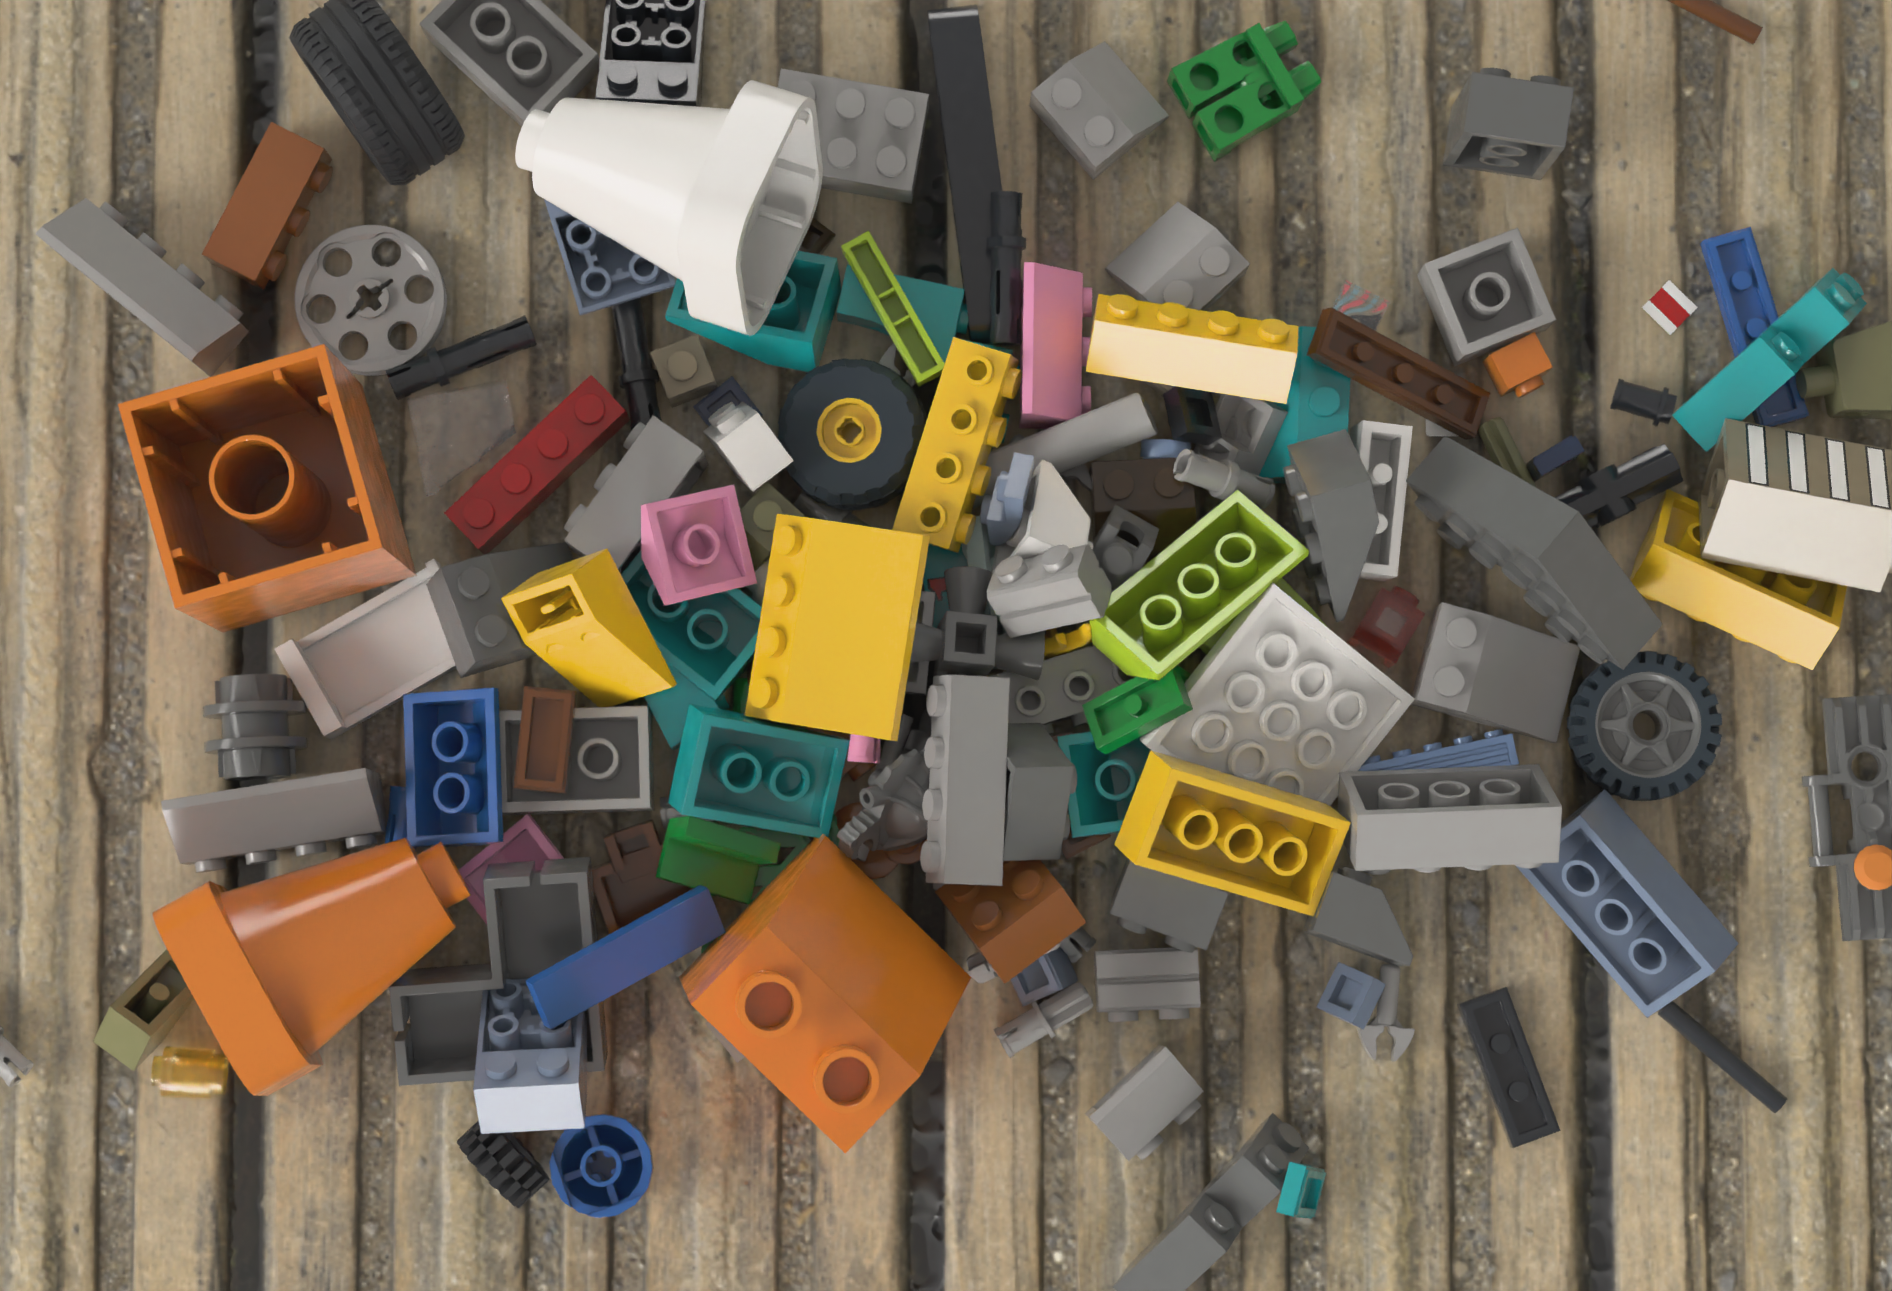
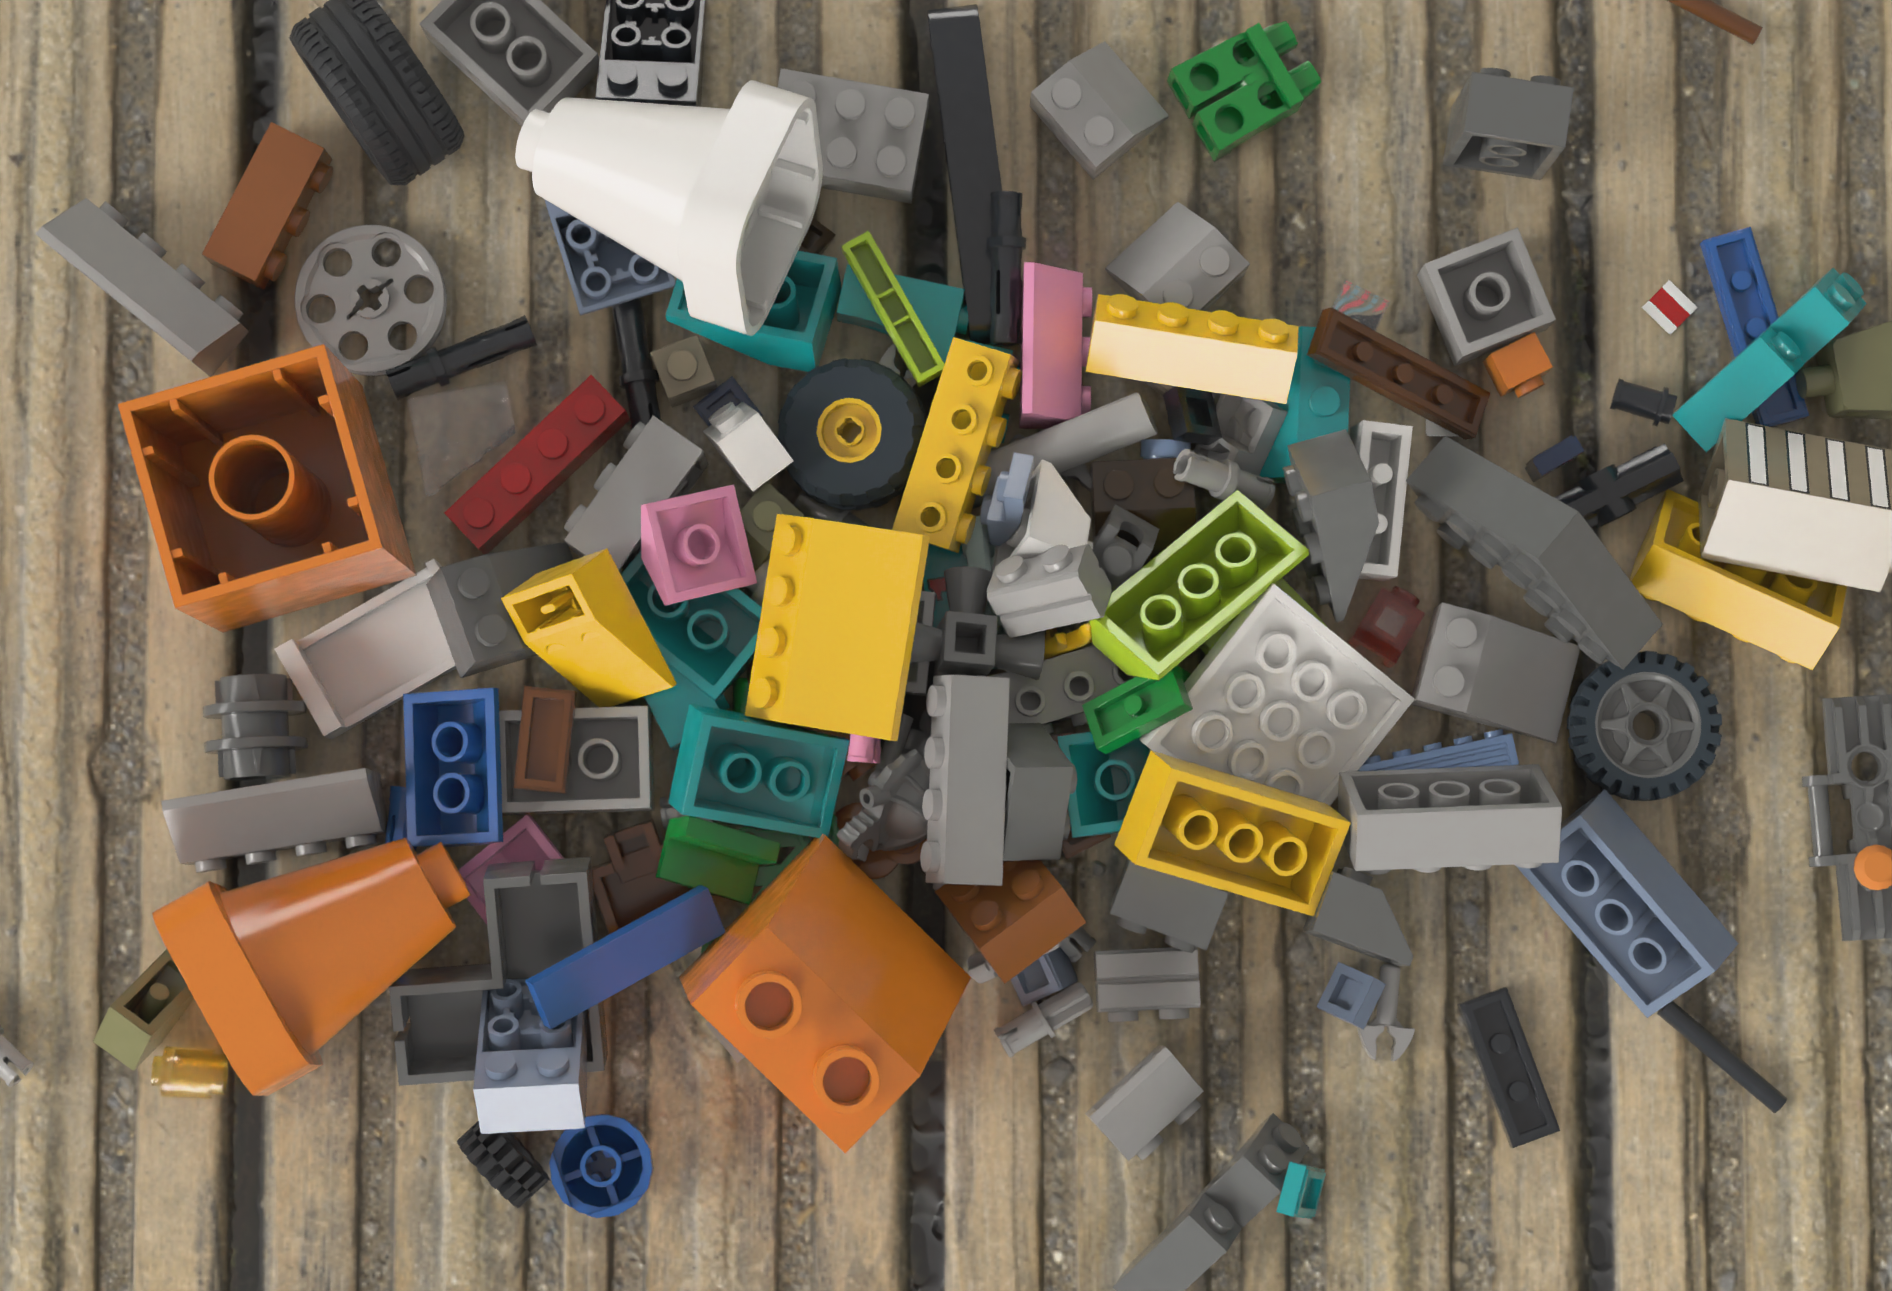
olive axle [1478,417,1537,488] -> none

